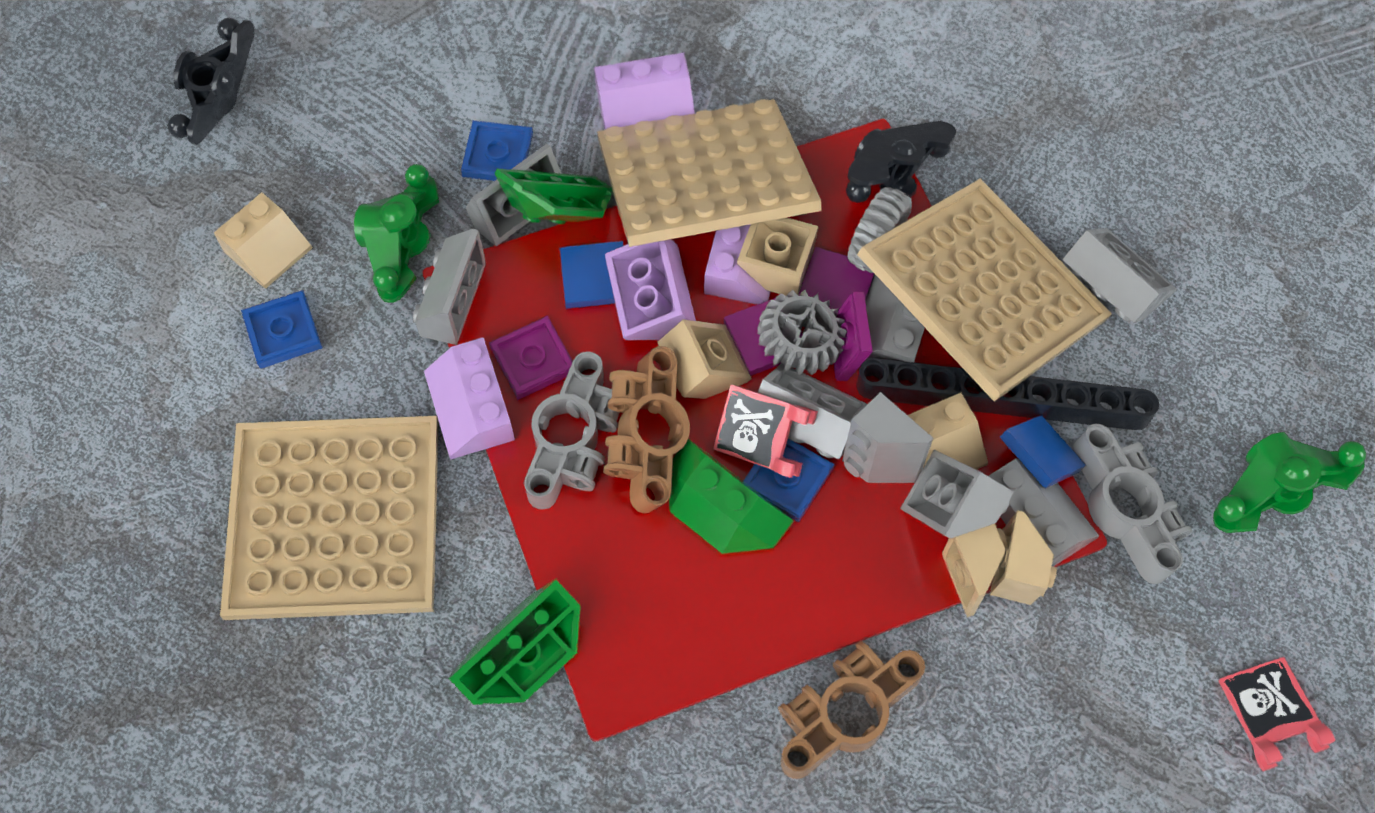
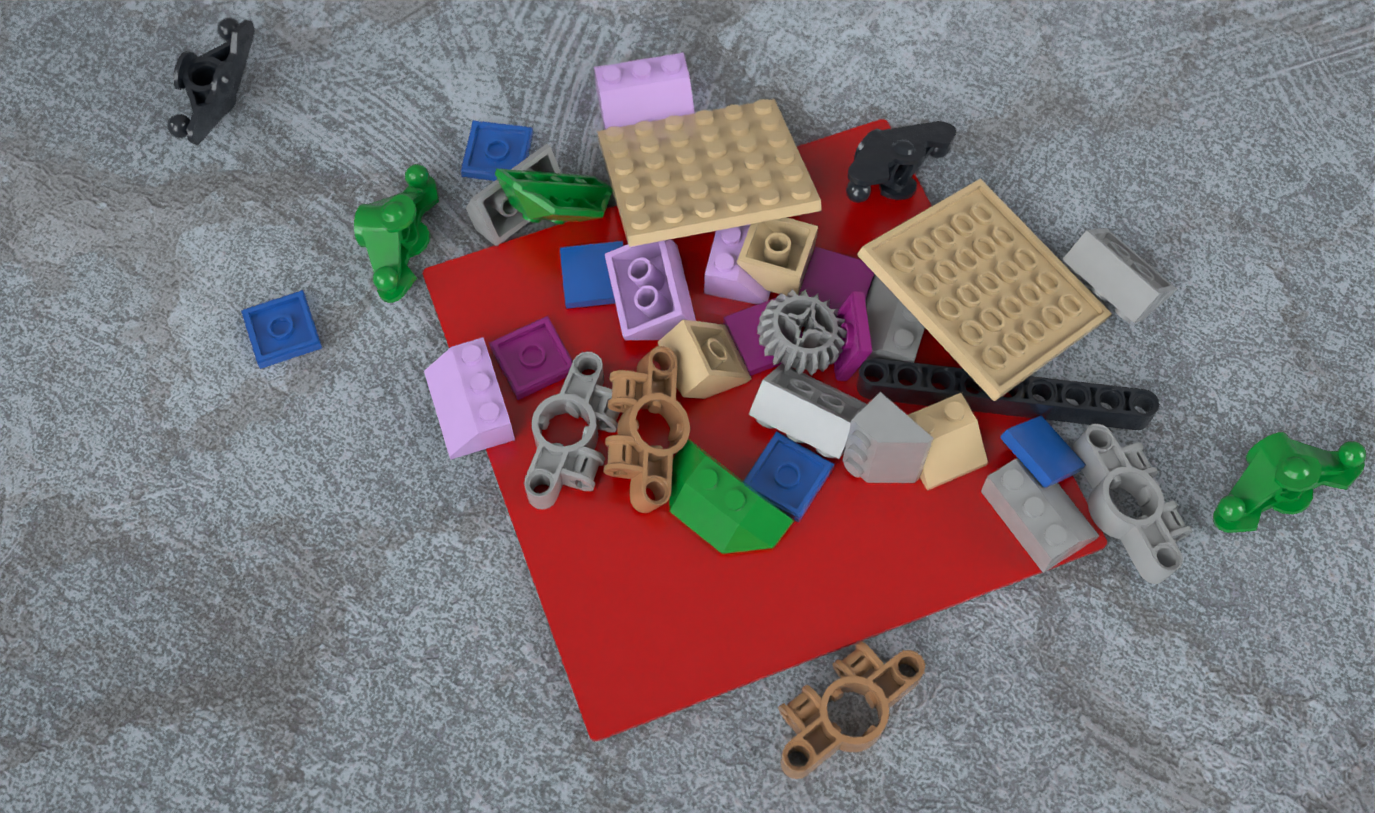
tan slope [214,192,312,289] -> none
tan plate [220,416,439,620] -> none
light grey slope [413,229,486,345] -> none
green wedge [449,579,580,705] -> none
flag [713,385,818,478] -> none
light grey gear [848,187,912,273] -> none
light grey slope [900,450,1014,539] -> none
tan slope [942,524,1007,617] -> none
tan slope [990,510,1057,605] -> none
flag [1218,657,1336,772] -> none

